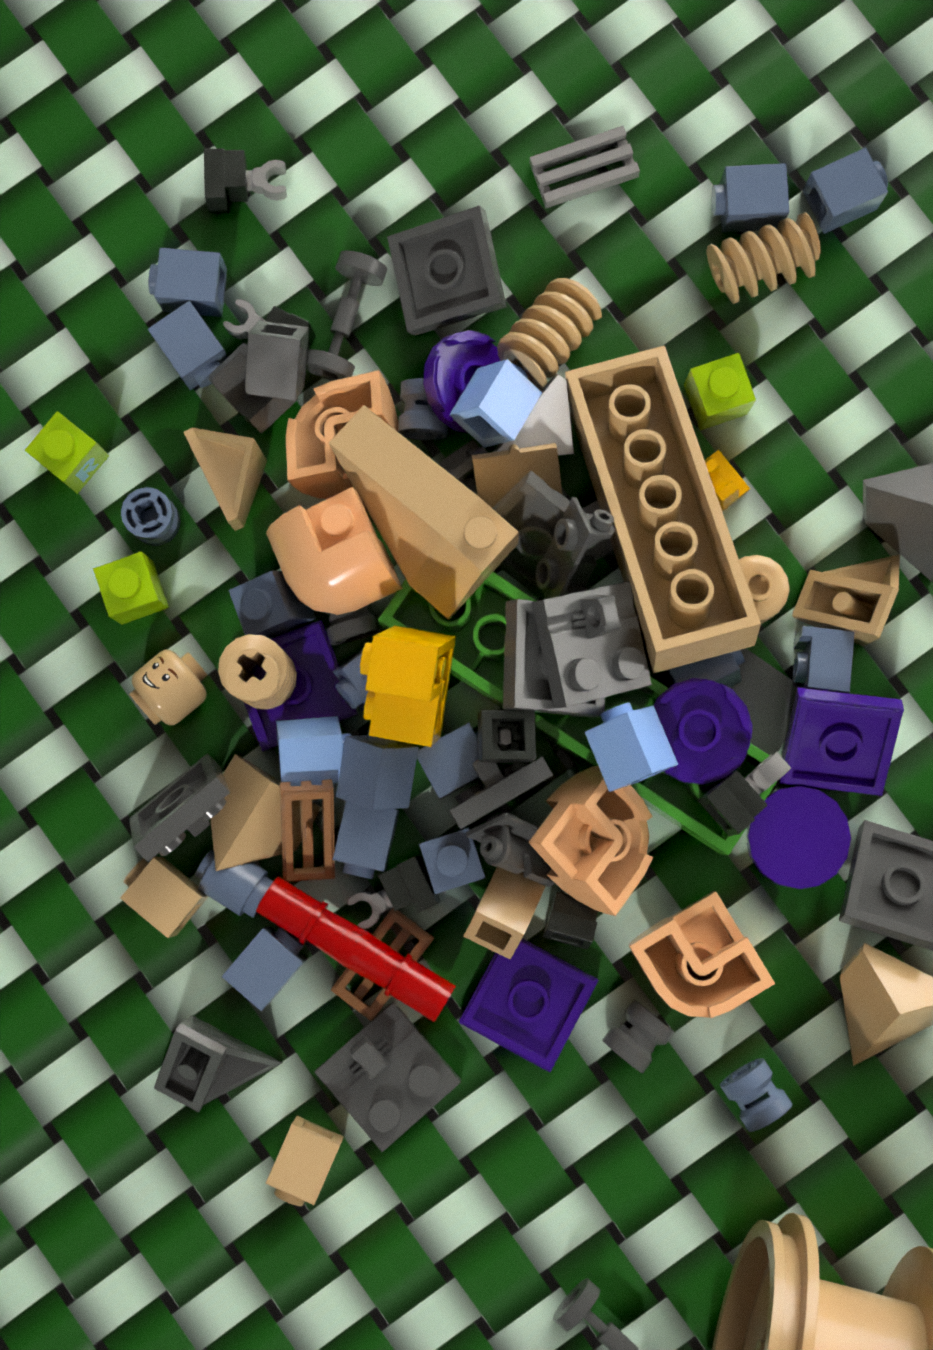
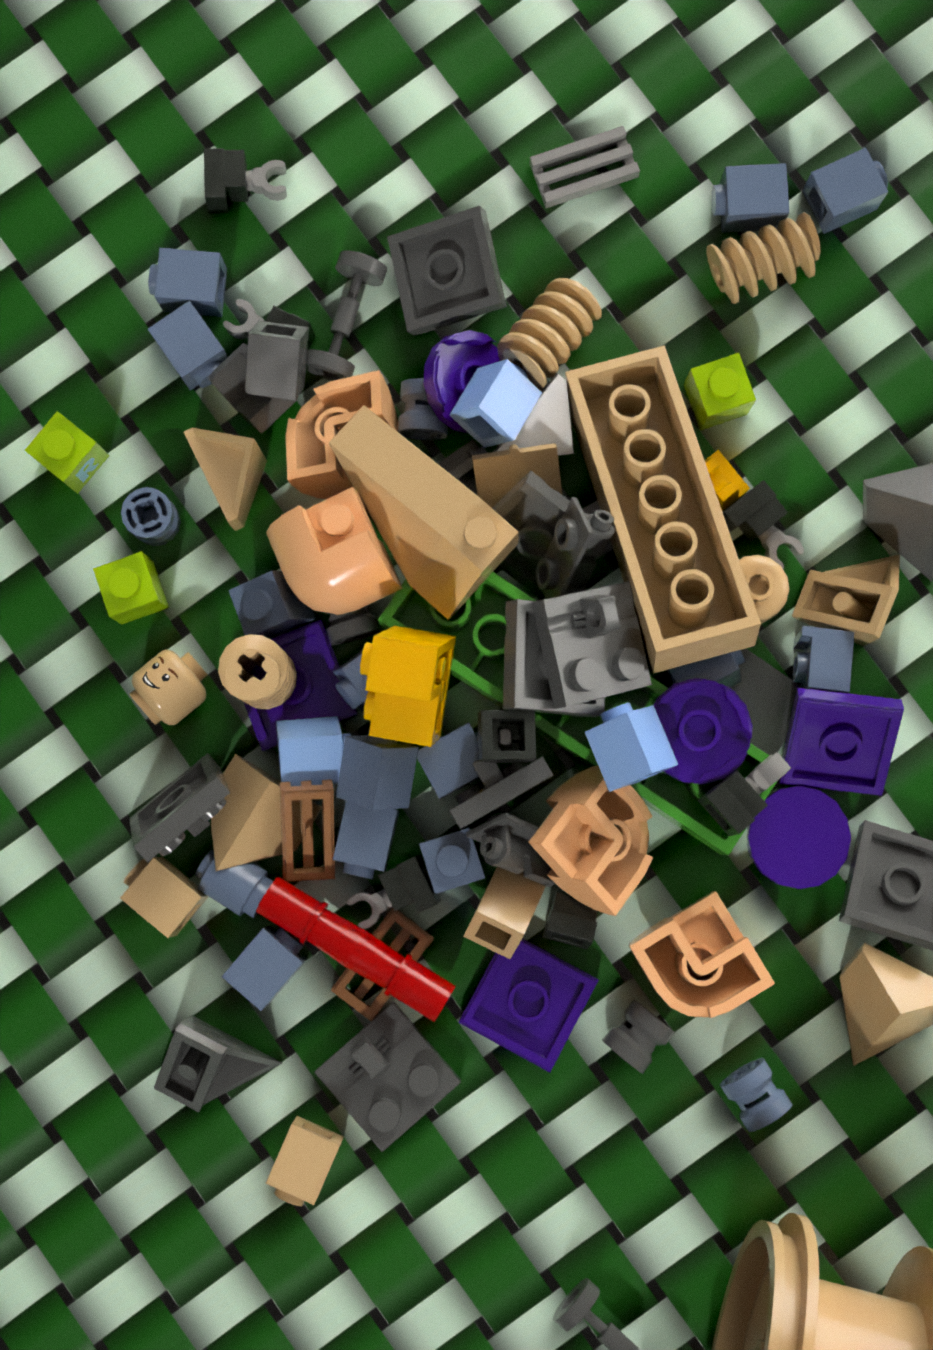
none -> pearl dark grey piece [723,480,804,569]

